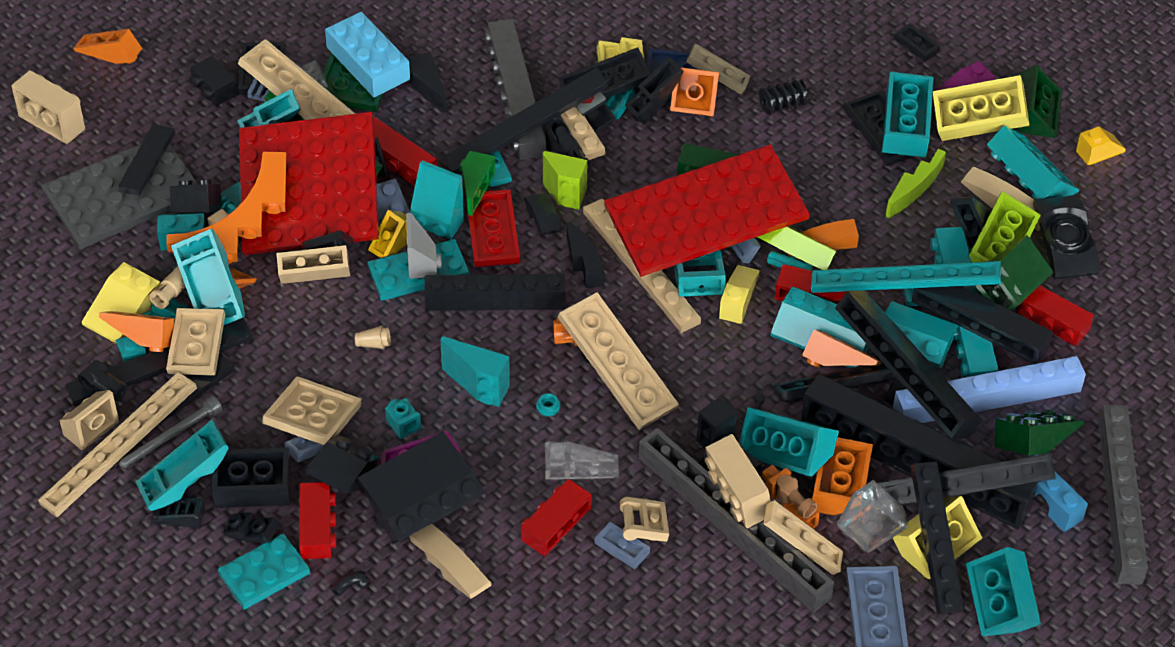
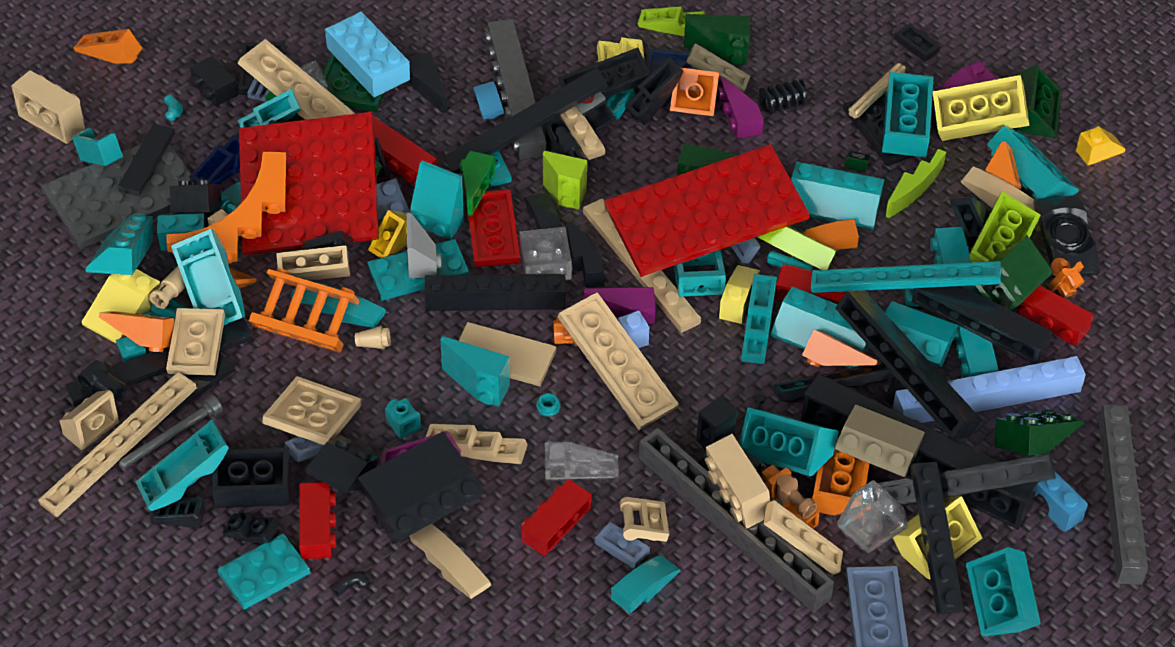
none -> teal panel [72,128,123,166]
none -> teal slope [86,213,153,275]
none -> teal arm [164,94,183,122]
none -> clear blue slope [189,135,240,184]
none -> orange fence [249,268,360,353]
none -> teal slope [290,280,386,328]
none -> tan slope [426,424,528,464]
none -> tan tile [459,322,556,387]
none -> dark azure slope [473,81,504,120]
none -> clear brick [520,227,572,280]
none -> magenta slope [584,287,655,324]
none -> teal slope [611,555,680,614]
none -> light blue brick [618,311,649,348]
none -> lime slope [638,6,705,36]
none -> dark green slope [684,14,750,65]
none -> magenta slope [717,77,764,139]
none -> teal slope [741,274,777,365]
none -> teal slope [791,162,884,230]
none -> dark tan slope [835,404,925,478]
none -> dark green slope [844,150,871,173]
none -> tan axle [848,63,906,119]
none -> orange slope [985,142,1022,189]
none -> orange hips [1048,258,1085,299]

